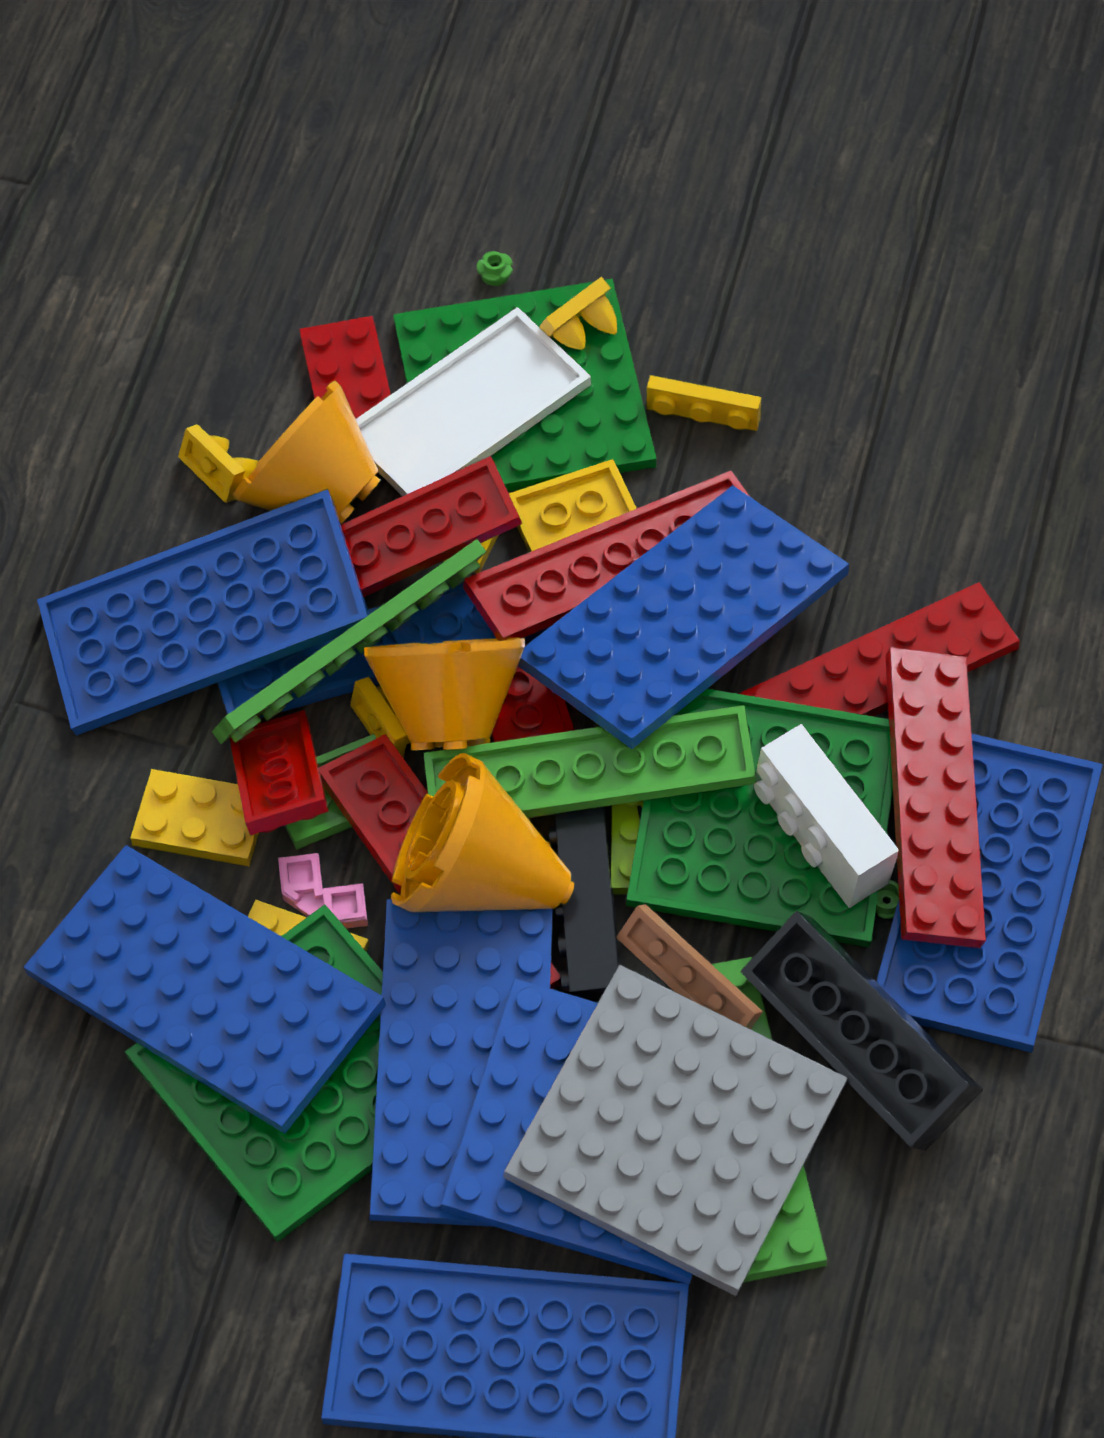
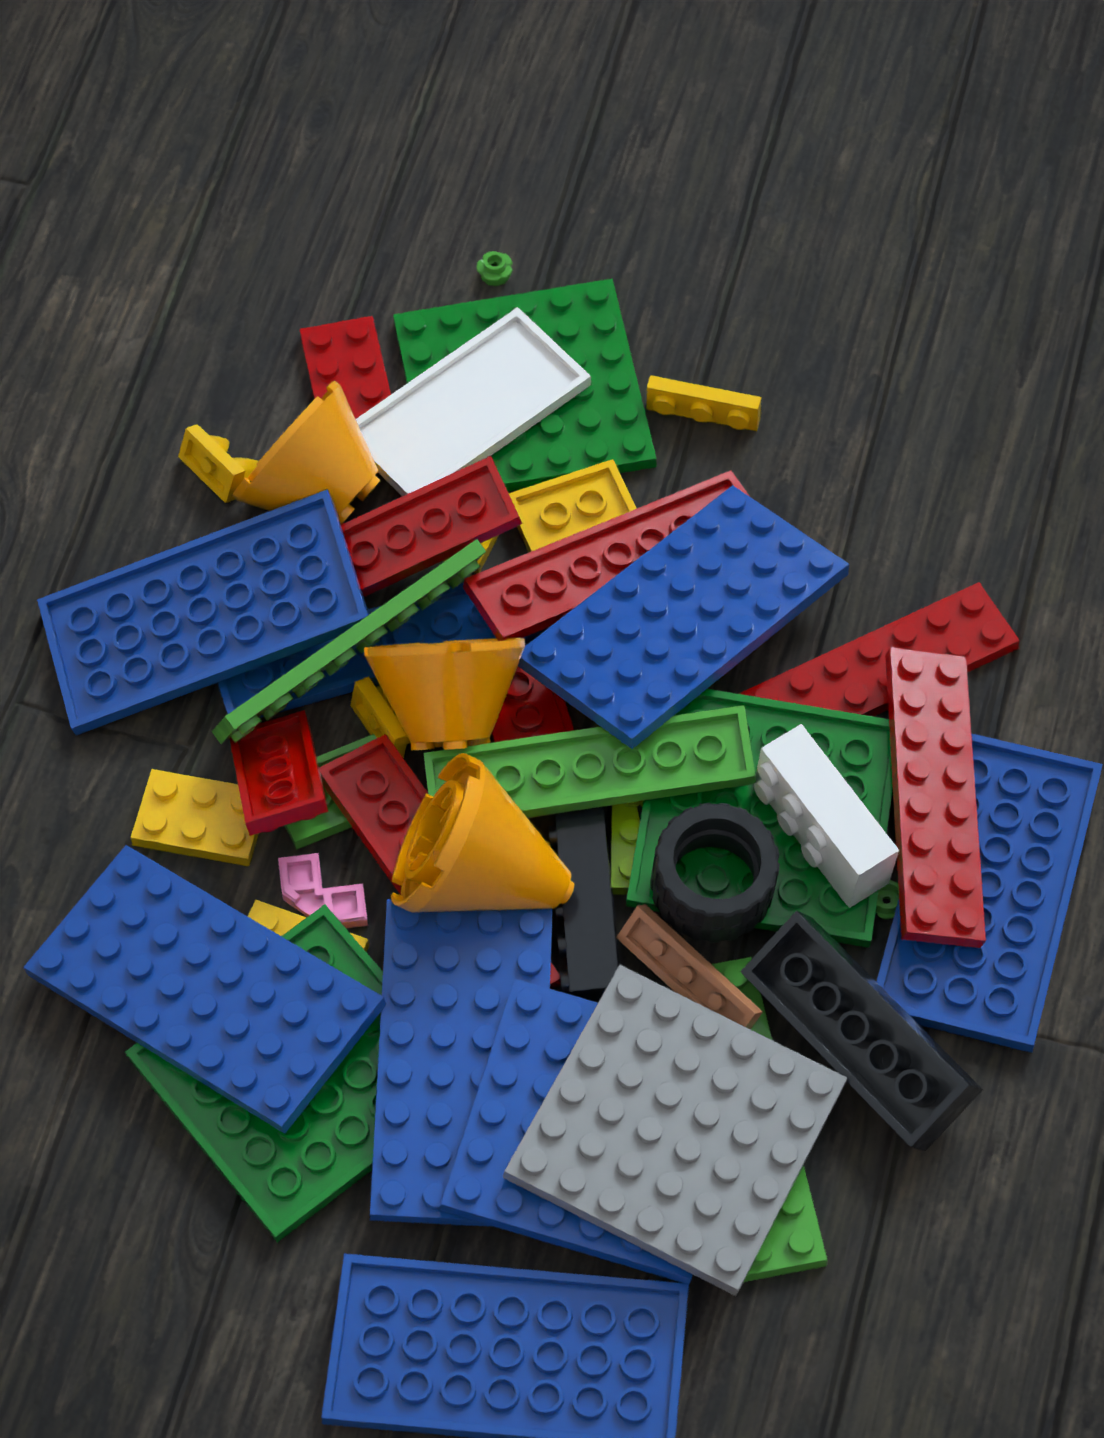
yellow tile [539,277,617,350] -> none
none -> black tyre [651,803,780,943]

